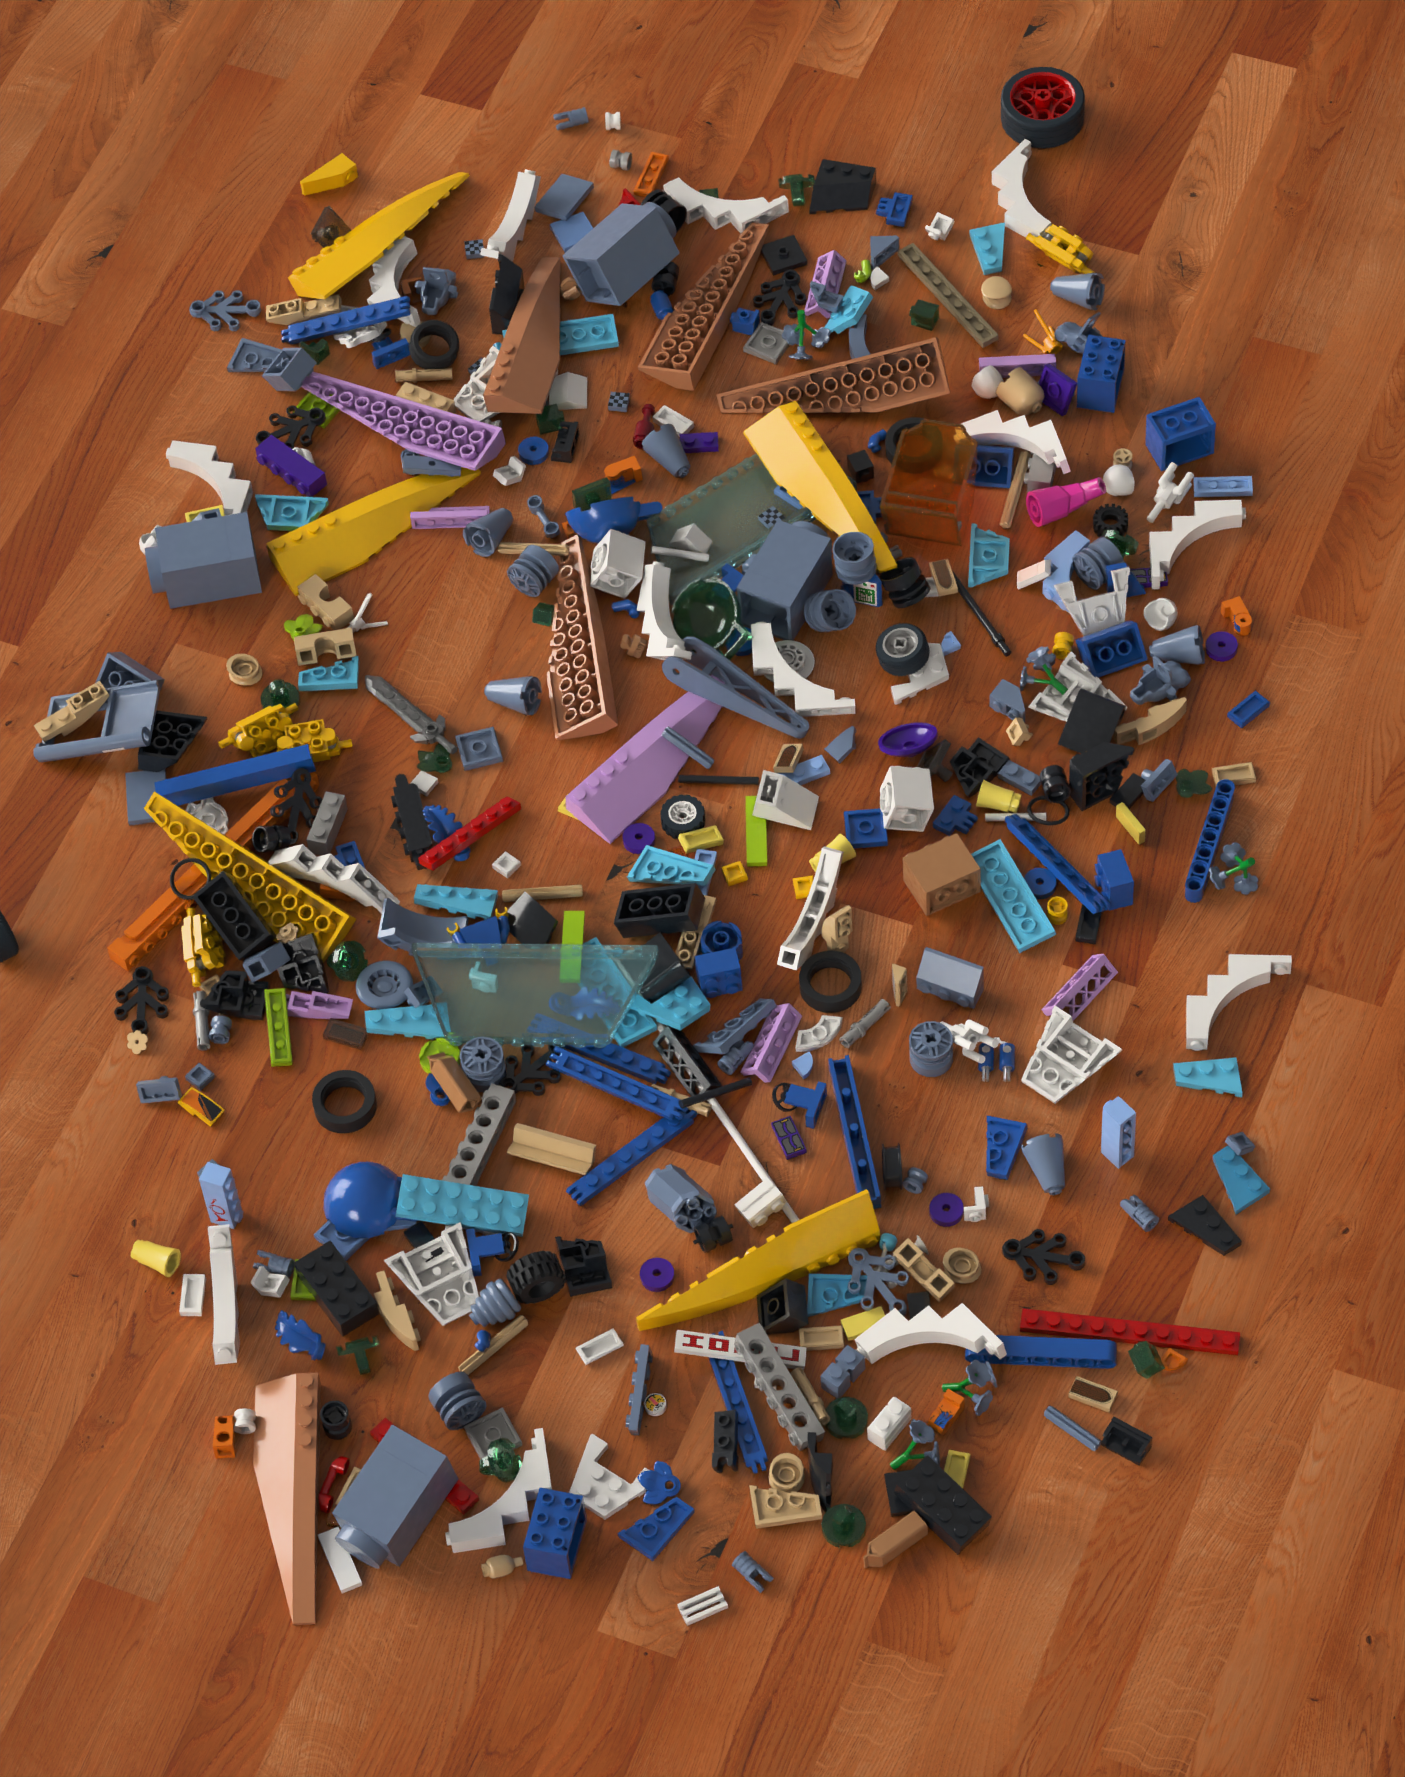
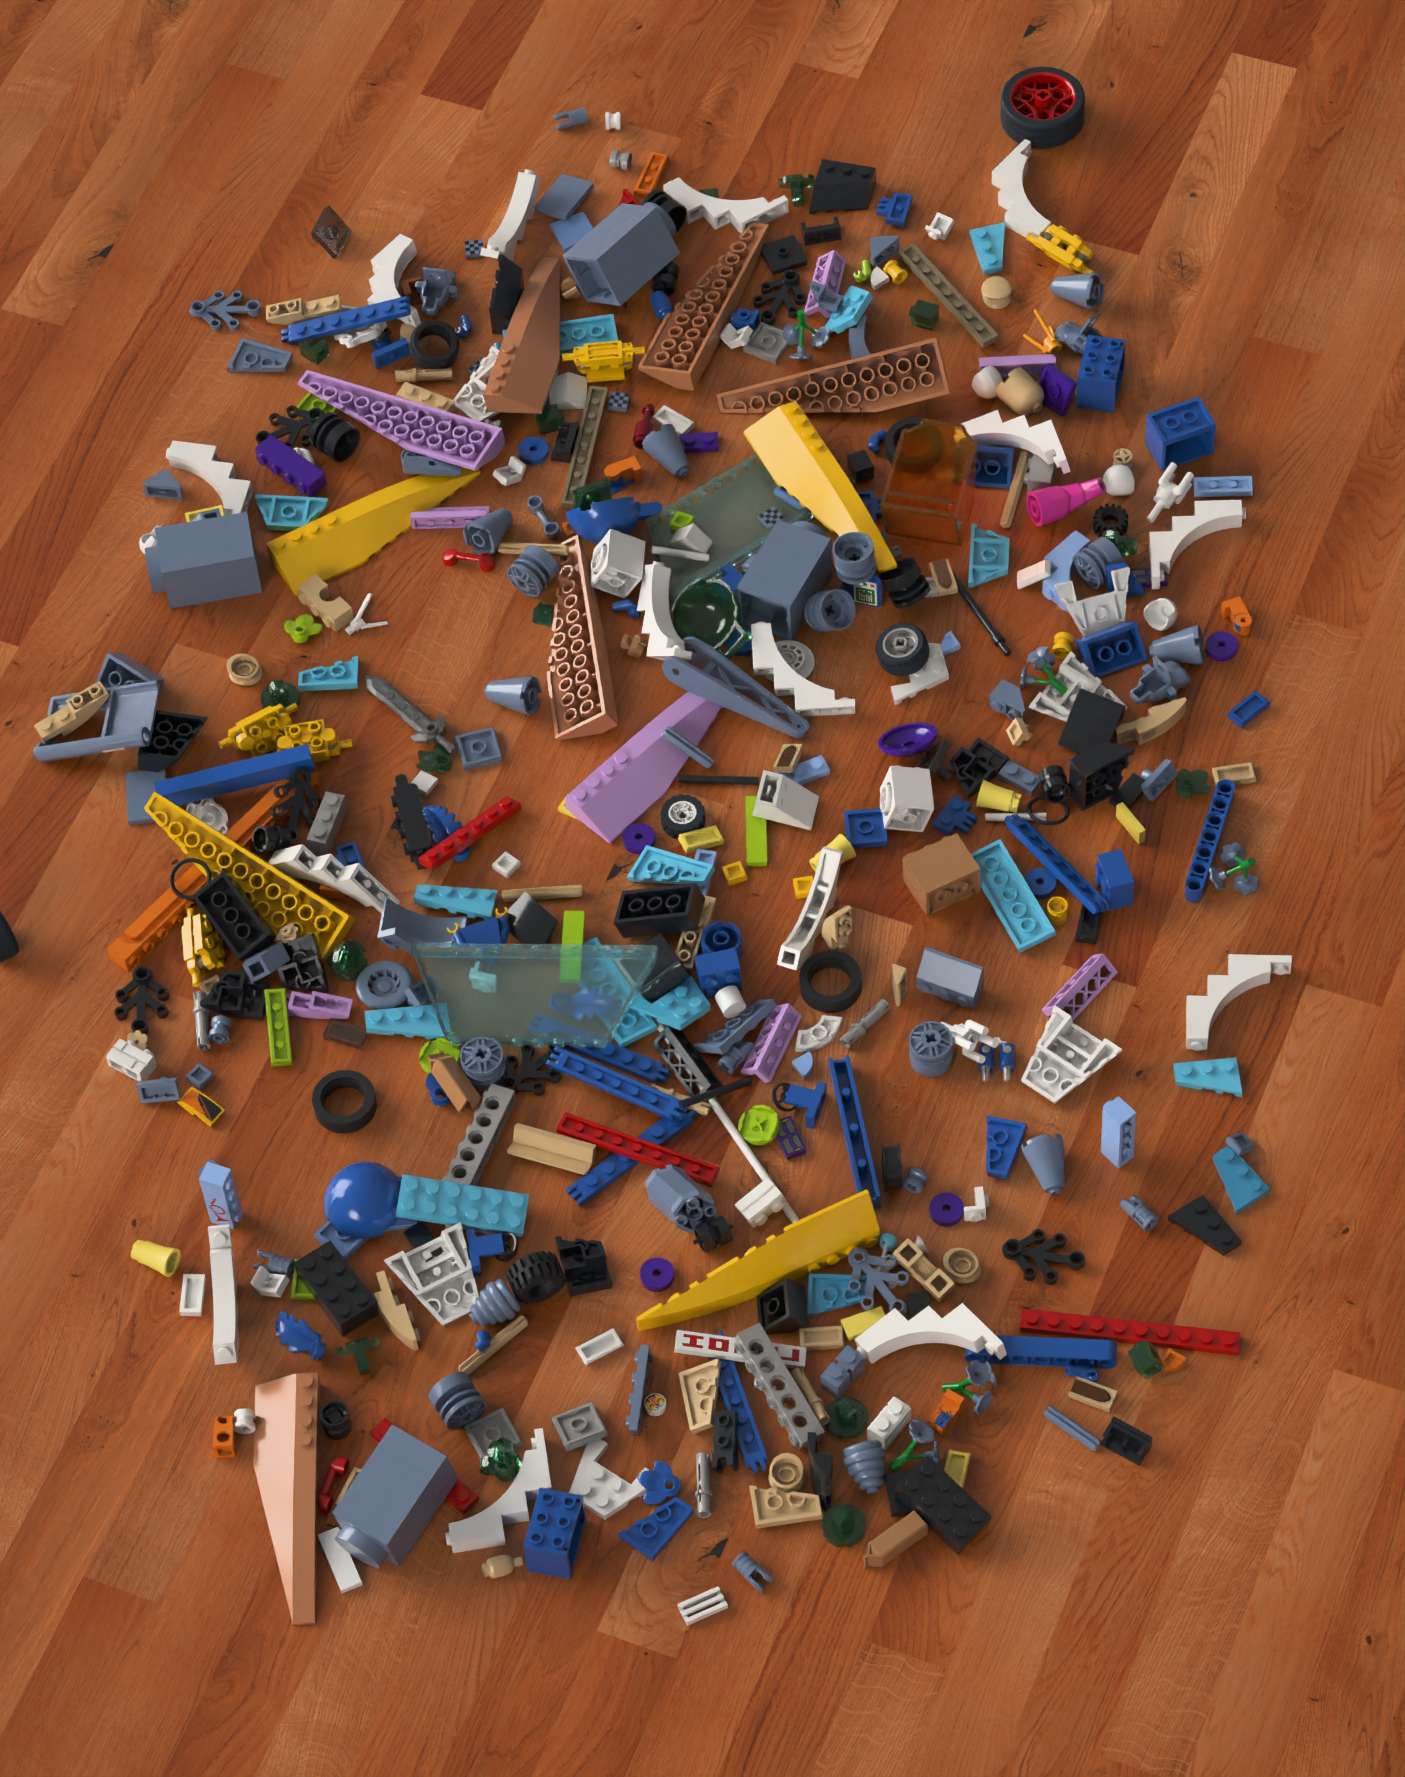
sand blue brick [262,348,316,391] -> none
yellow wedge [288,172,470,299] -> none
tan arch [294,627,356,666] -> none
yellow slope [300,153,358,196] -> none
sand blue slope [825,726,856,763] -> none
none -> white brick [106,1039,157,1081]
none -> sand blue slope [143,469,183,500]
none -> black wheel [309,412,360,462]
none -> red bar [442,548,495,572]
none -> blue arm [455,315,472,339]
none -> light grey tile [551,1402,608,1452]
none -> red tile [556,1112,720,1187]
none -> dark tan plate [561,386,609,509]
none -> yellow piece [562,341,645,383]
none -> lime tile [669,510,695,531]
none -> tan wing [678,1359,721,1434]
none -> light grey pin [695,1452,713,1518]
none -> white piece [715,985,746,1018]
none -> white bracket [719,323,753,349]
none -> lime tile [738,1105,780,1146]
none -> black hinge [801,217,841,246]
none -> sand blue piece [843,1440,886,1494]
none -> yellow bush [883,260,908,284]
none -> blue arm [1065,1365,1099,1383]

